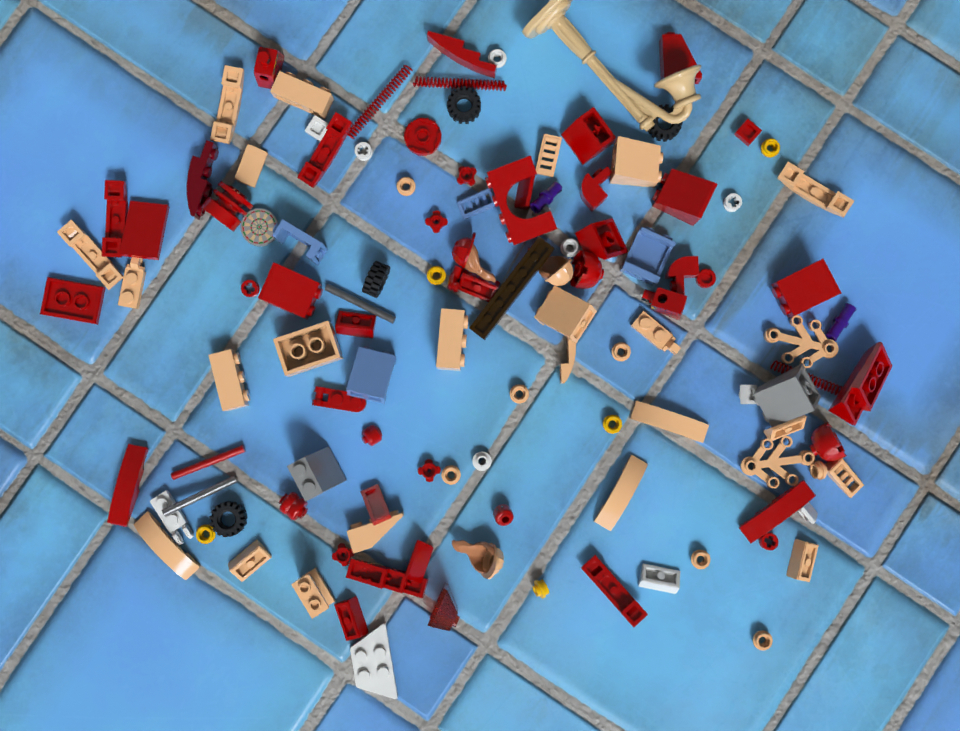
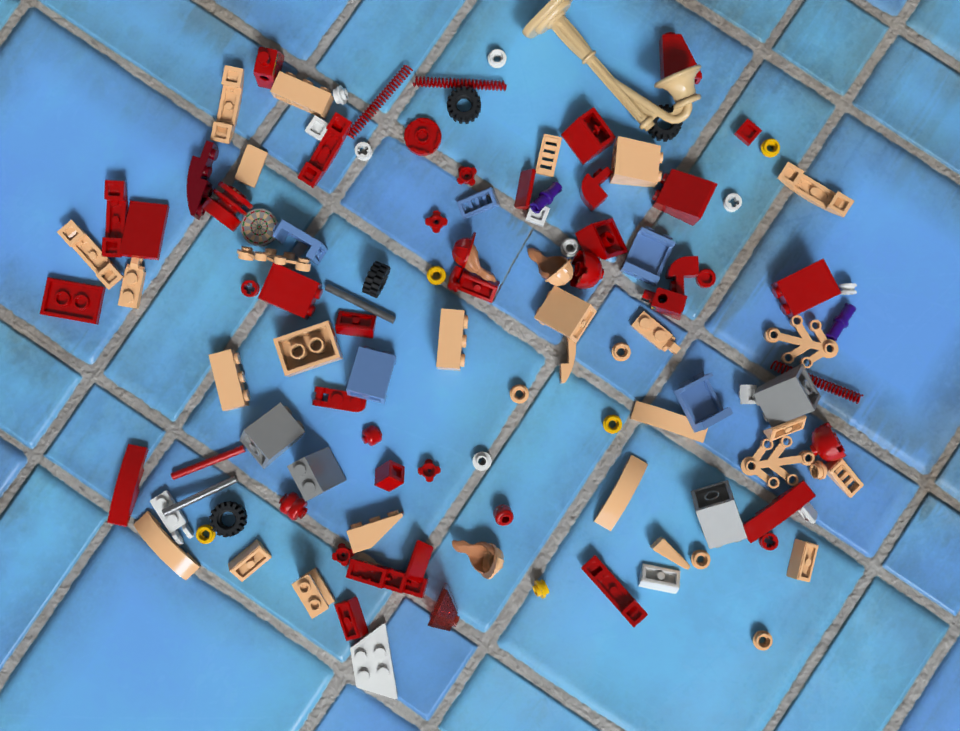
red tile [360,484,392,526] -> none
light nougat plate [397,177,416,196] -> none
red slope [427,31,497,79] -> none
light nougat plate [441,465,461,485] -> none
dark brown plate [469,237,555,340] -> none
red arch [485,156,557,245] -> none
red slope [828,342,892,426] -> none
none -> light nougat plant [237,246,311,272]
none -> light grey slope [240,402,305,469]
none -> white plate [333,85,349,105]
none -> red panel [374,460,405,492]
none -> light nougat slope [650,537,690,570]
none -> medium blue panel [674,372,733,433]
none -> slope [691,480,747,549]
none -> white bush [839,283,857,295]

